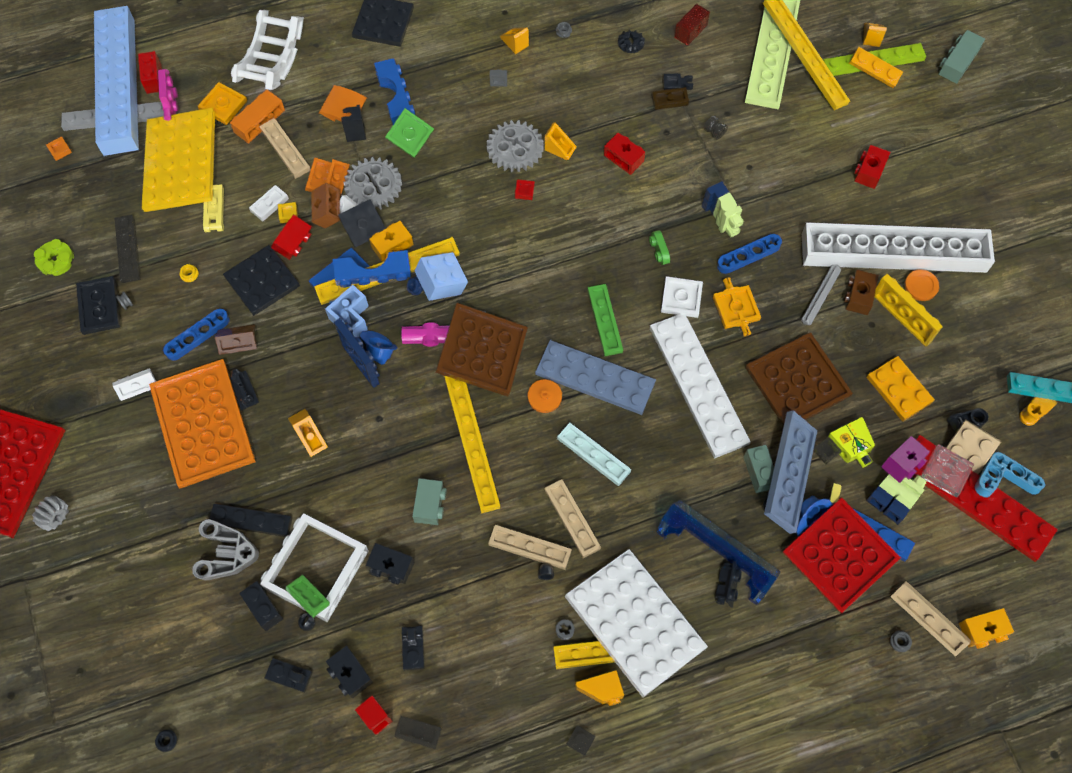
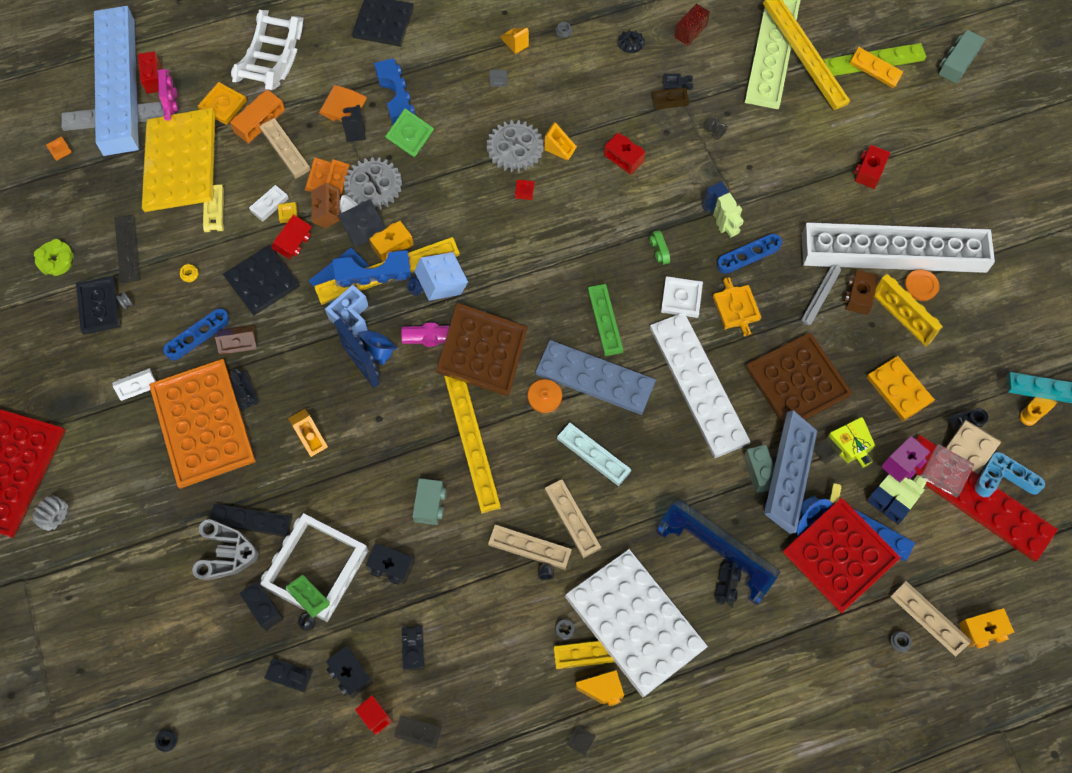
light orange slope [863,23,887,47] -> none

